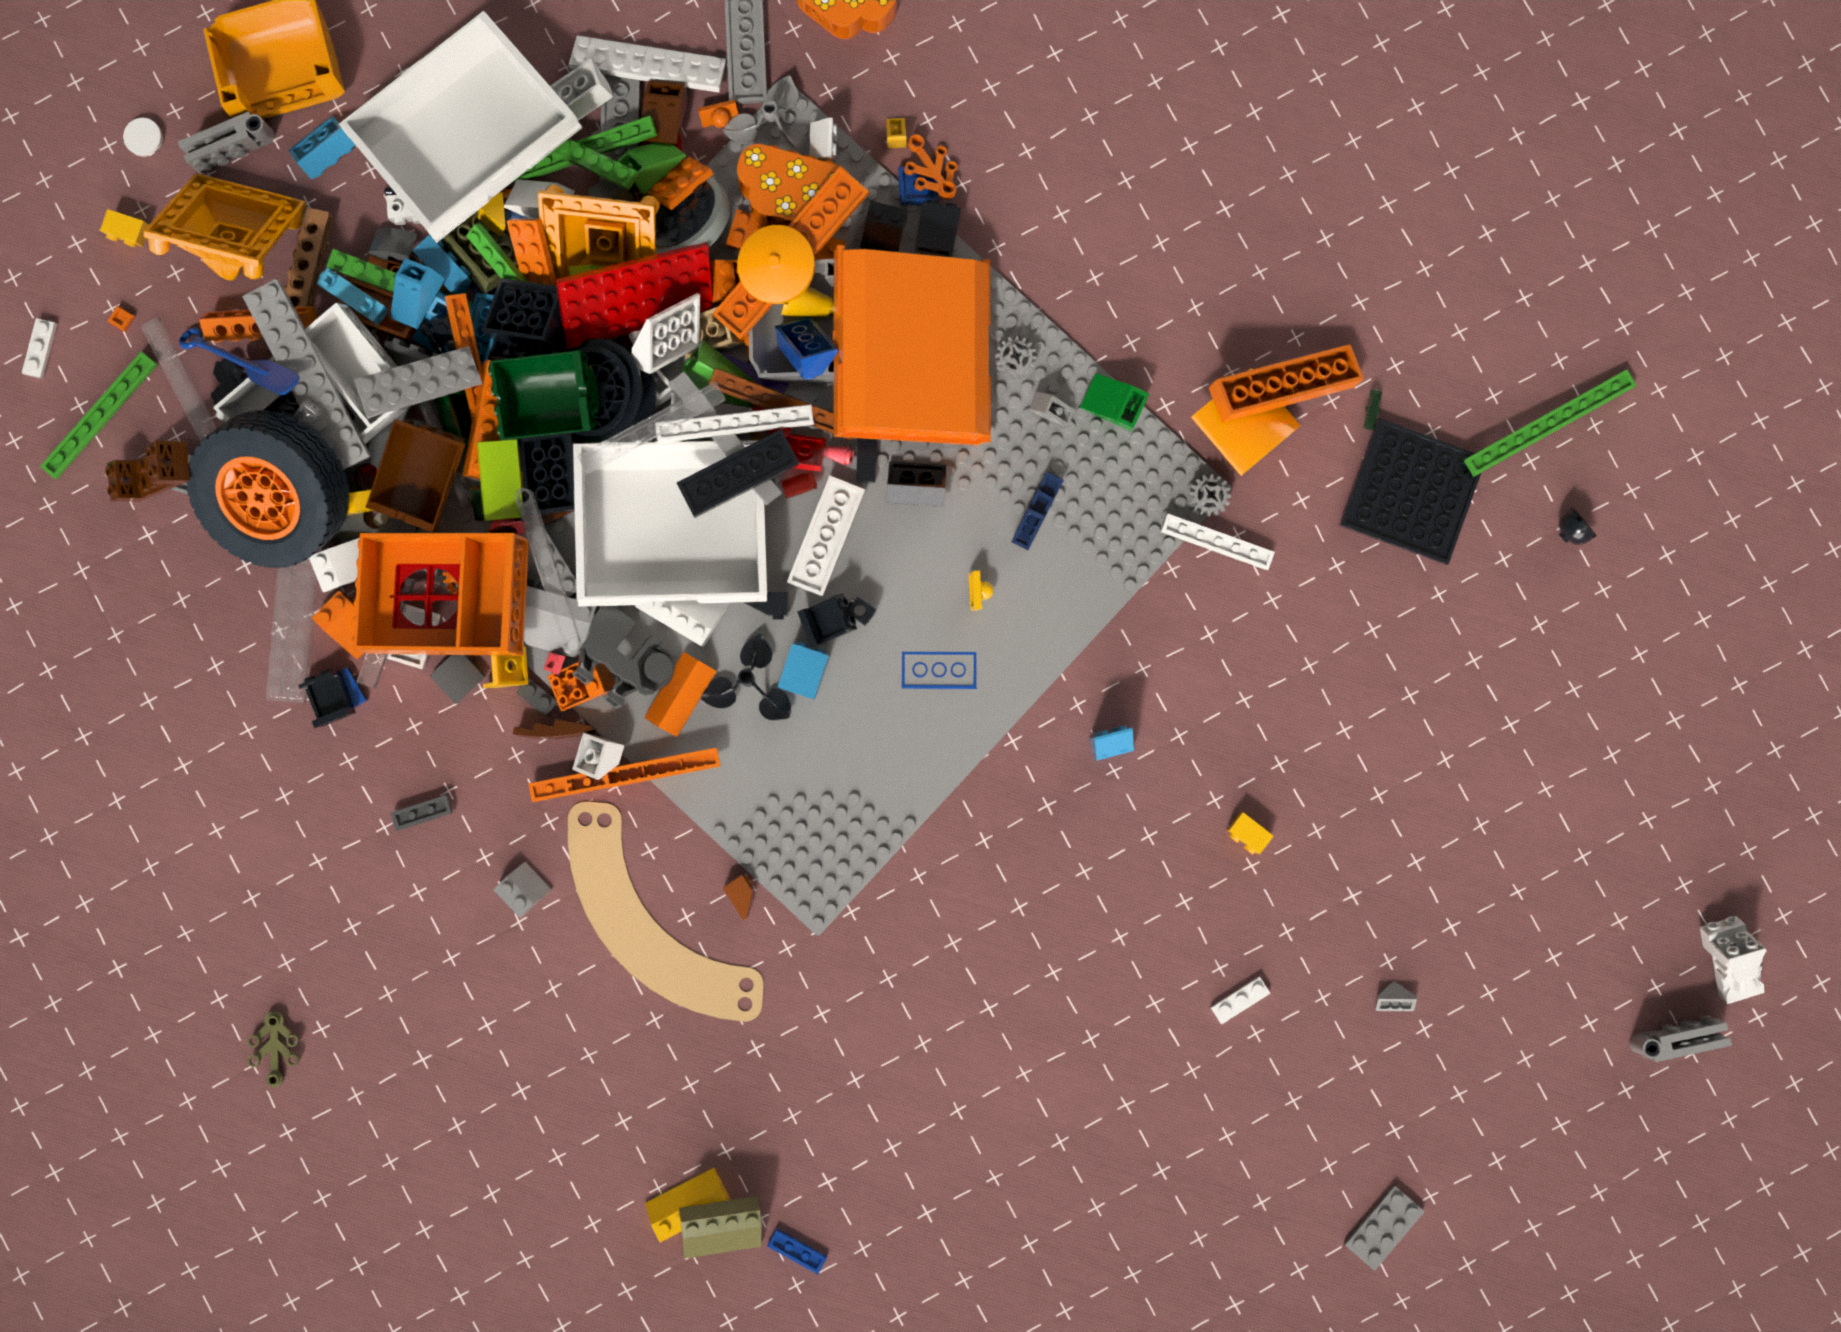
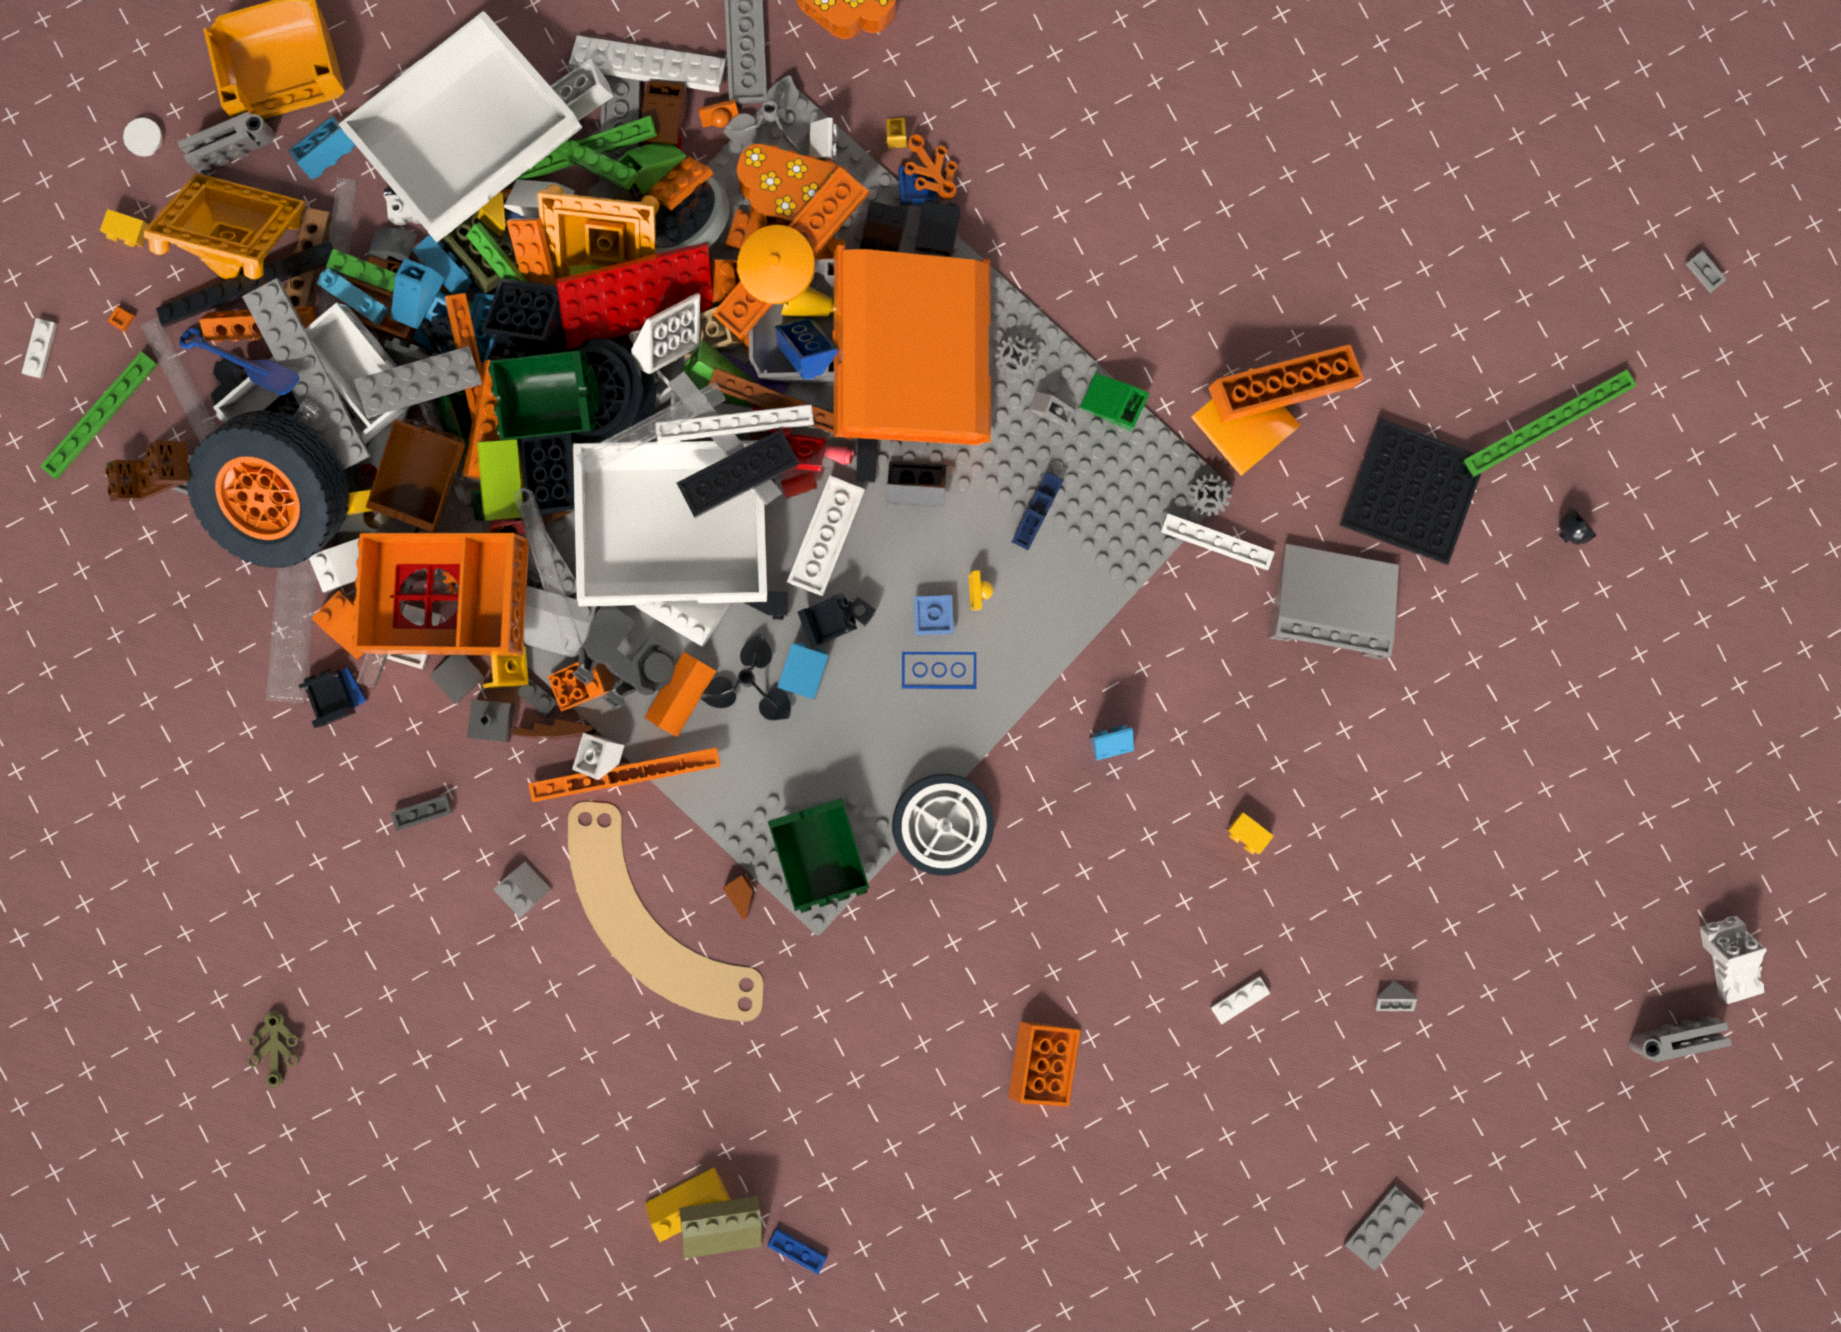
coral tile [544,651,565,675] -> none
clear green pin [1363,390,1382,430] -> none
none -> black plate [156,241,333,327]
none -> clear tile [318,178,358,318]
none -> dark grey brick [467,699,514,742]
none -> dark green cylinder [768,798,870,913]
none -> white wheel [892,774,994,876]
none -> medium blue plate [914,595,954,635]
none -> orange slope [1008,1021,1081,1107]
none -> light grey slope [1268,544,1399,659]
none -> light grey plate [1686,250,1727,293]

